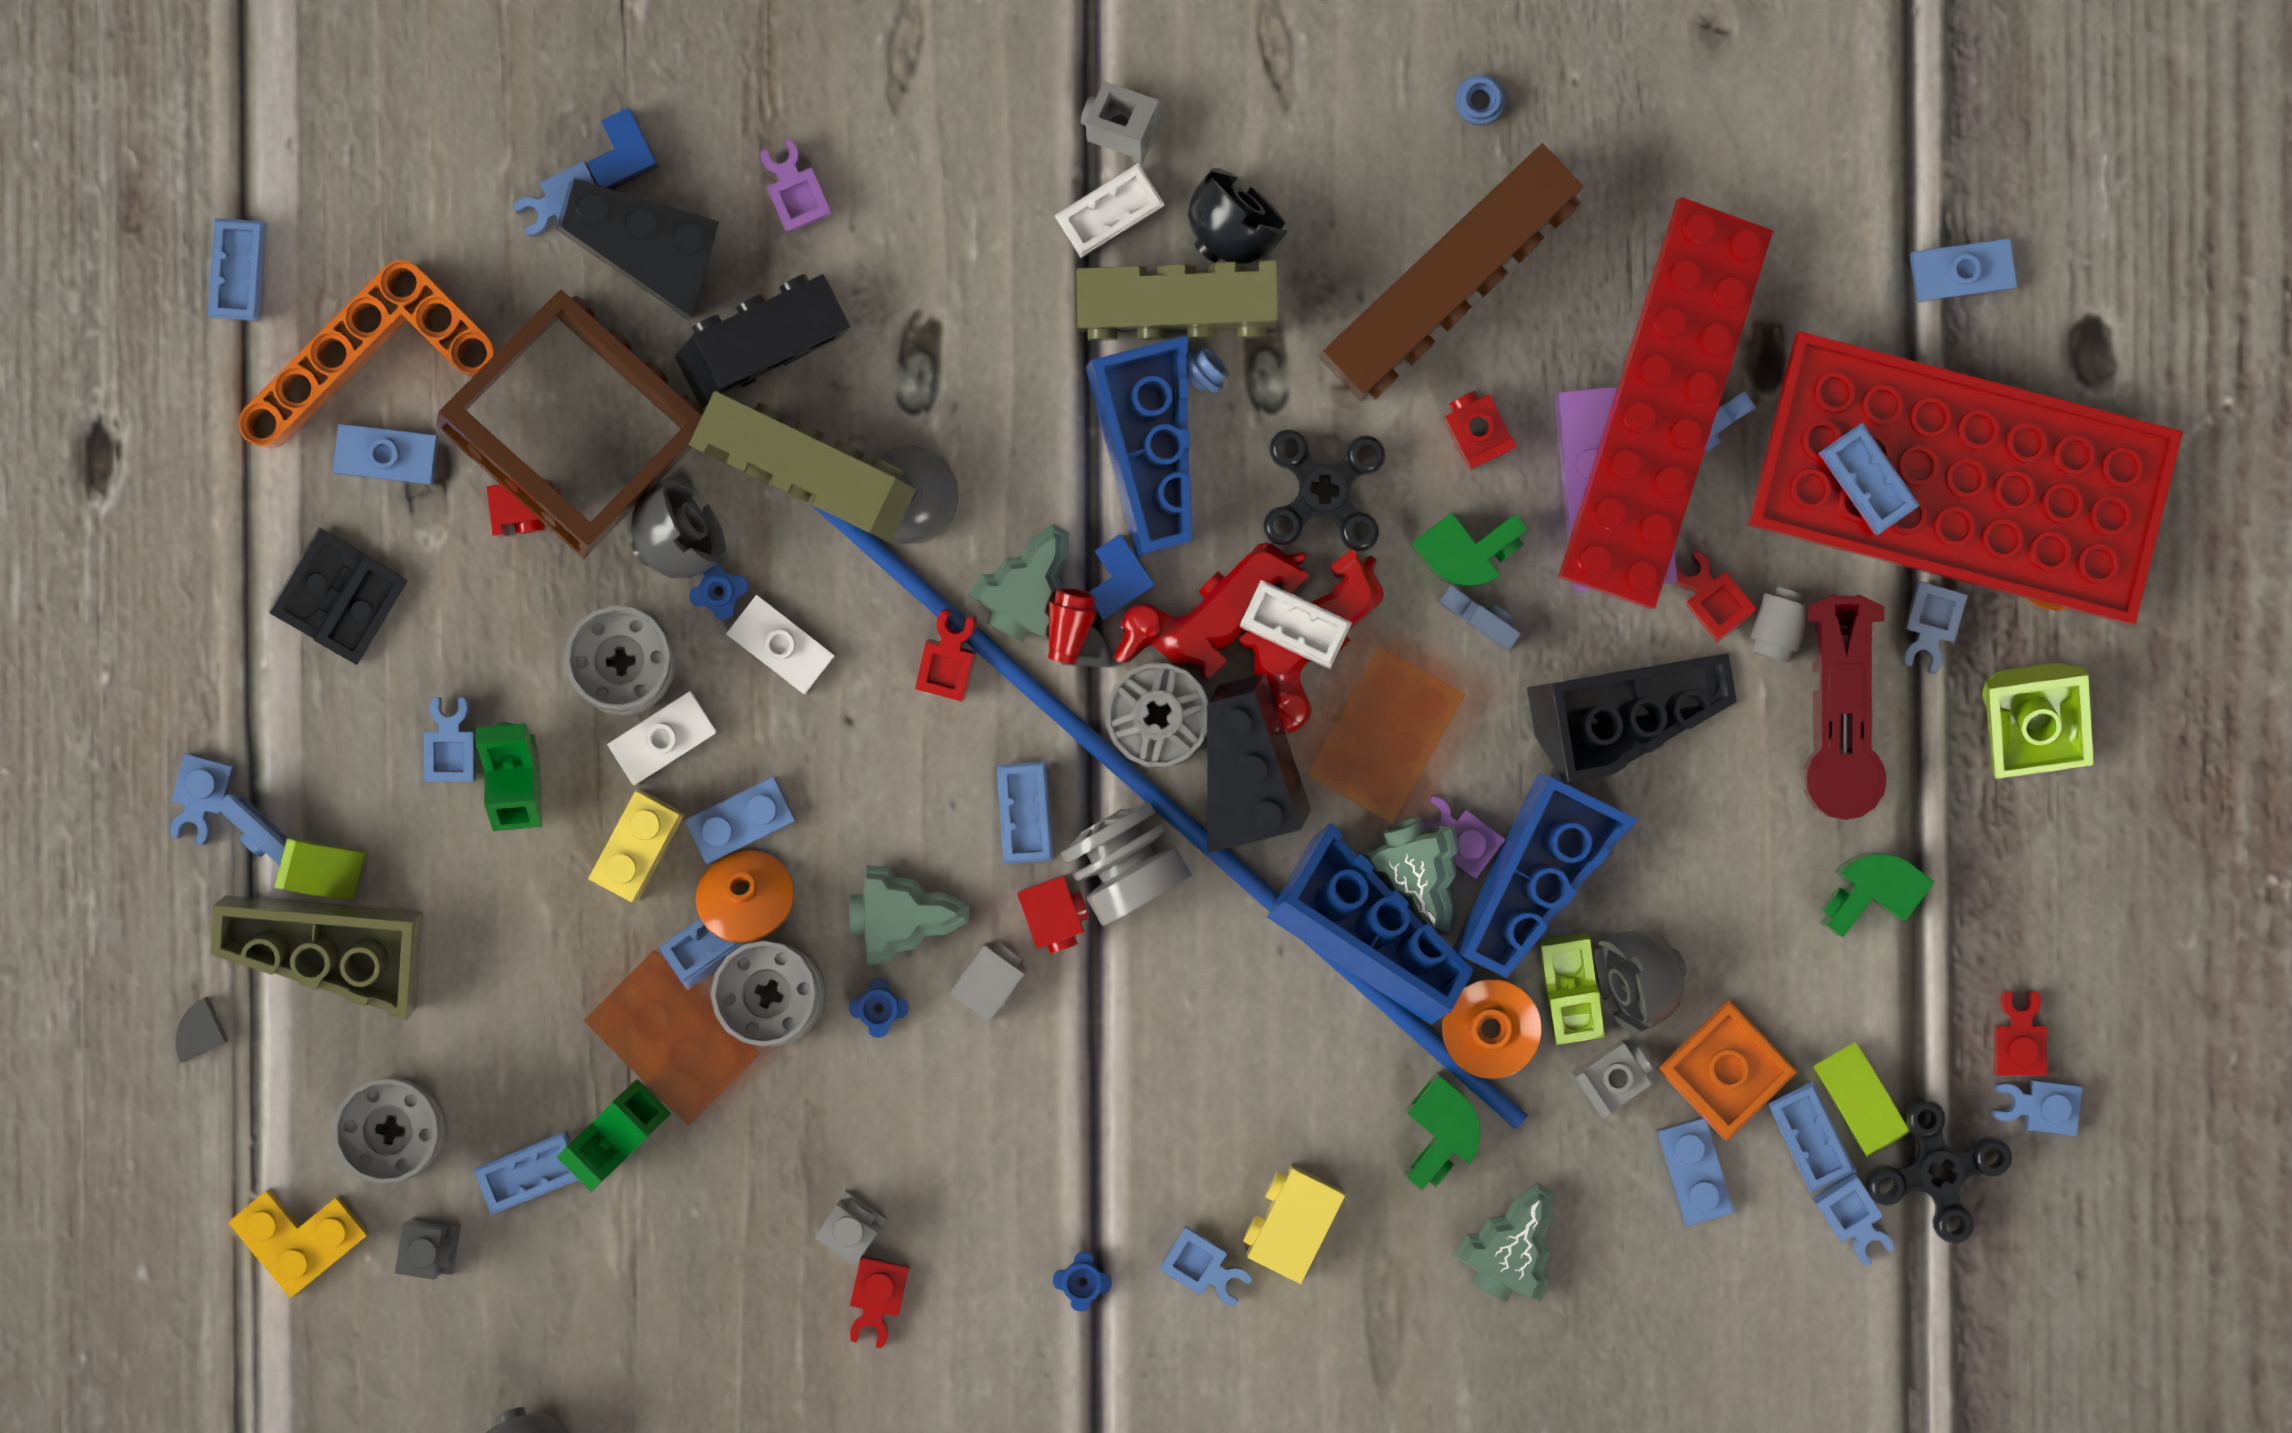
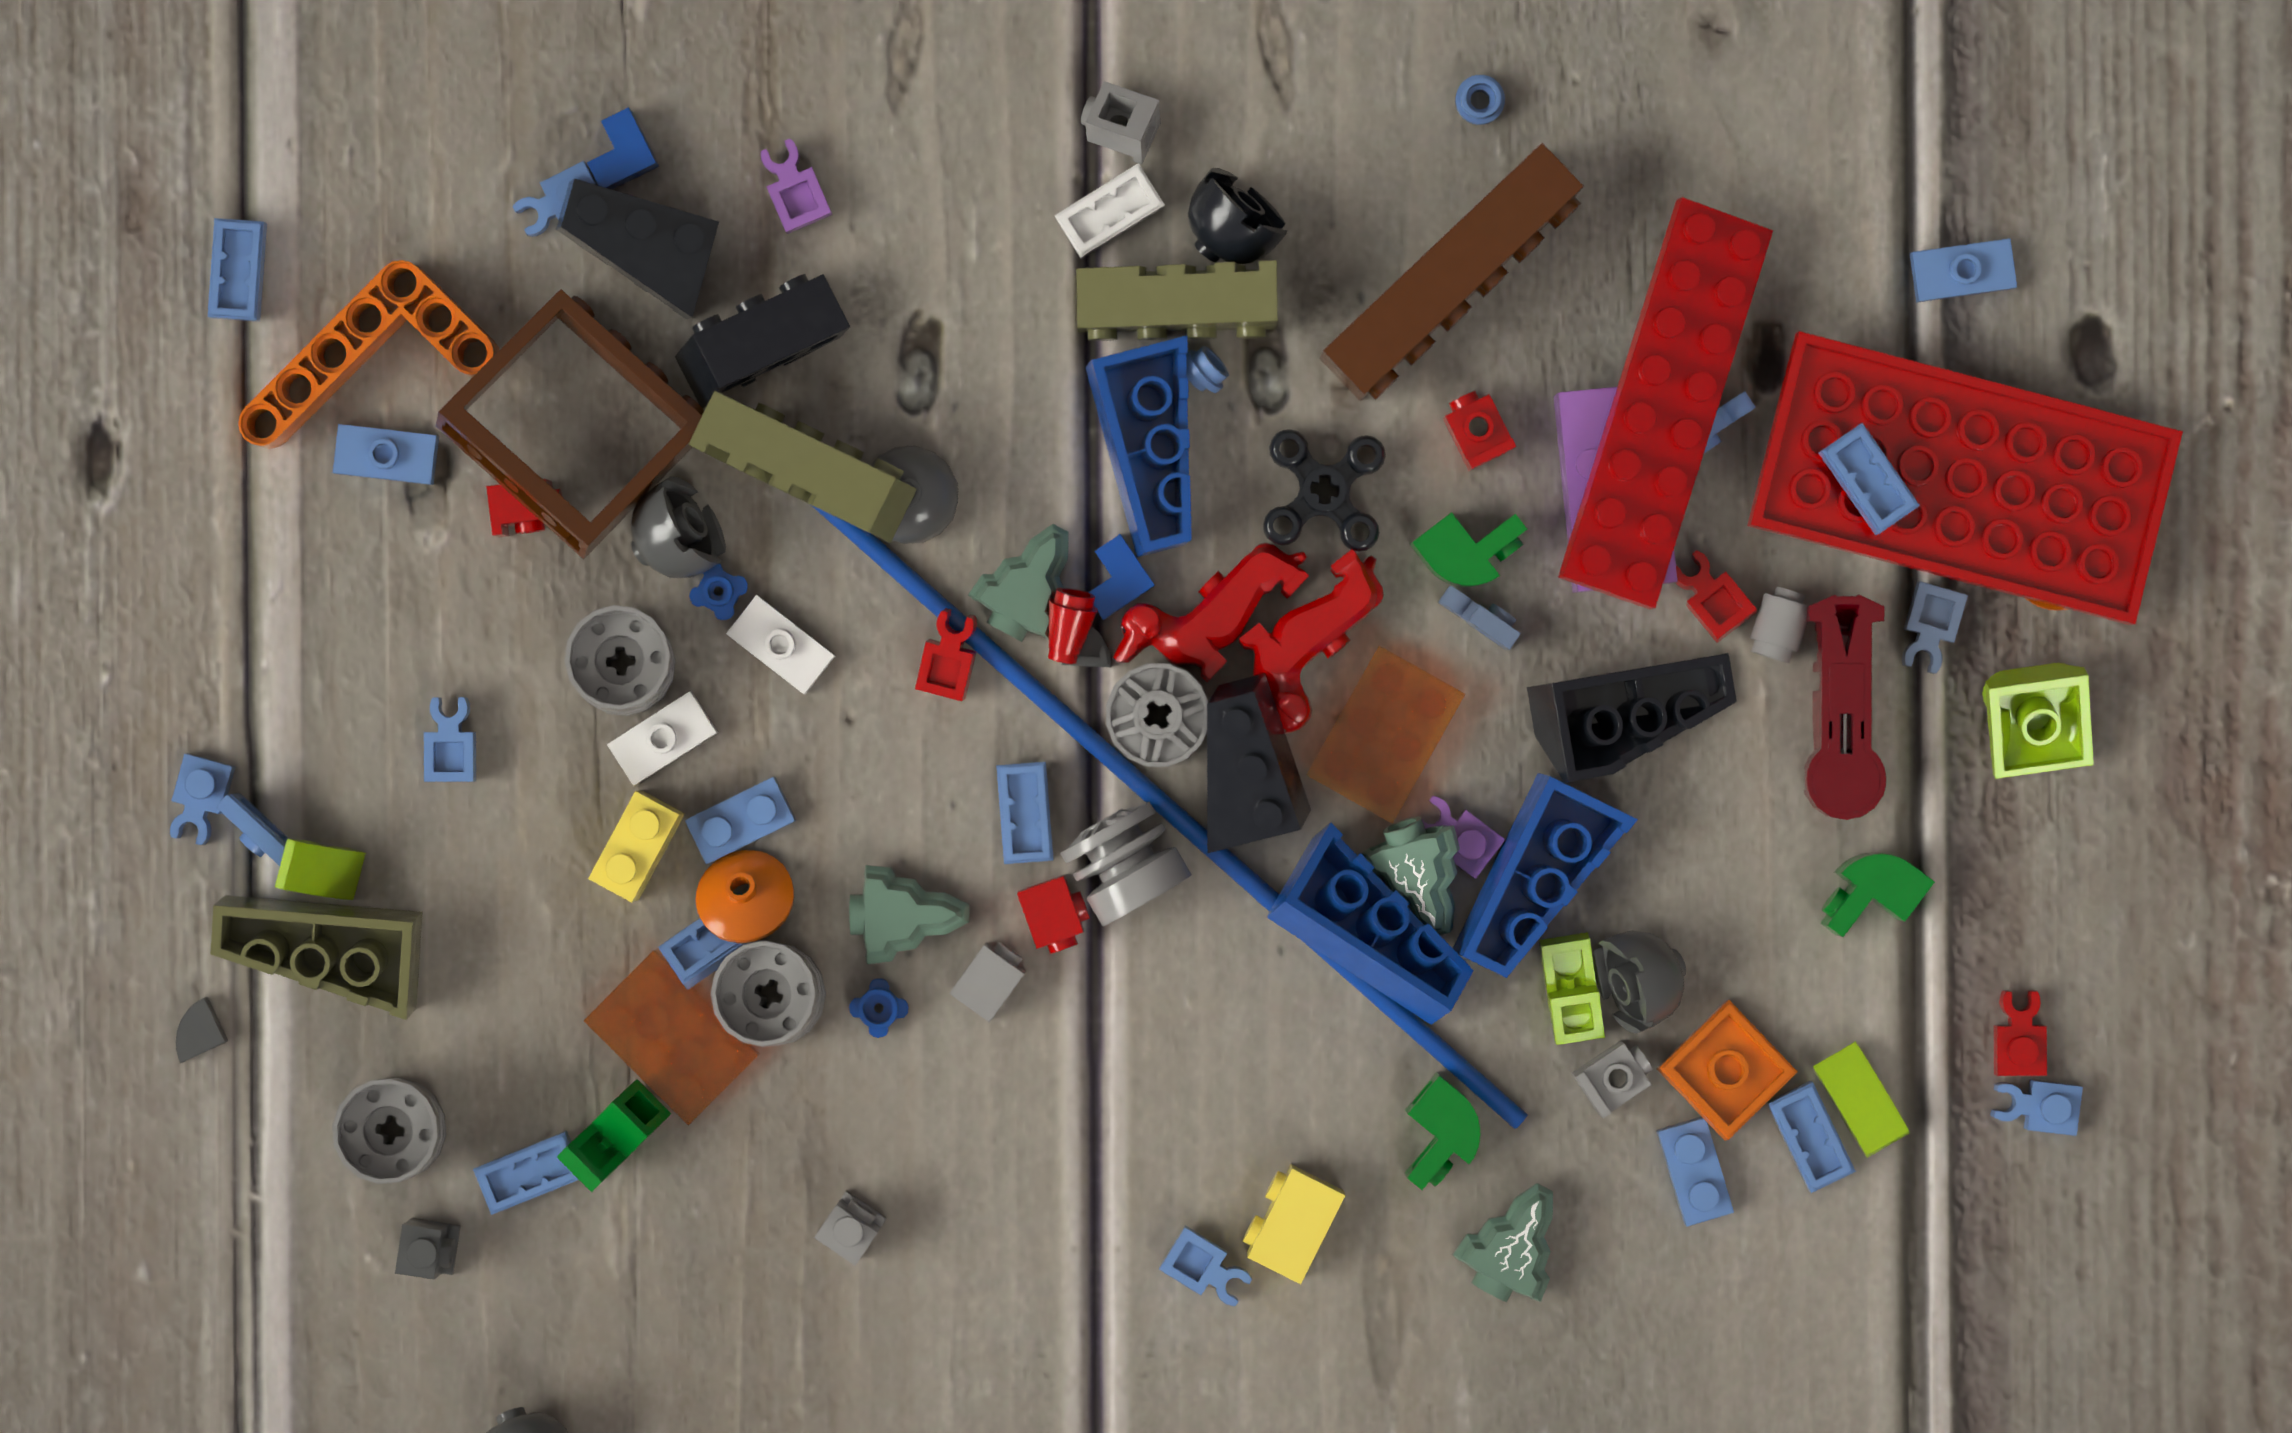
yellow plate [228,1189,370,1299] -> none
black slope [268,527,408,665] -> none
green brick [476,722,542,831] -> none
red plate [850,1255,910,1348] -> none
blue plate [1053,1252,1112,1311] -> none
white plate [1240,580,1352,669] -> none
orange dish [1442,979,1542,1079] -> none
medium blue plate [1812,1172,1894,1266] -> none
black gear [1865,1098,2013,1244] -> none

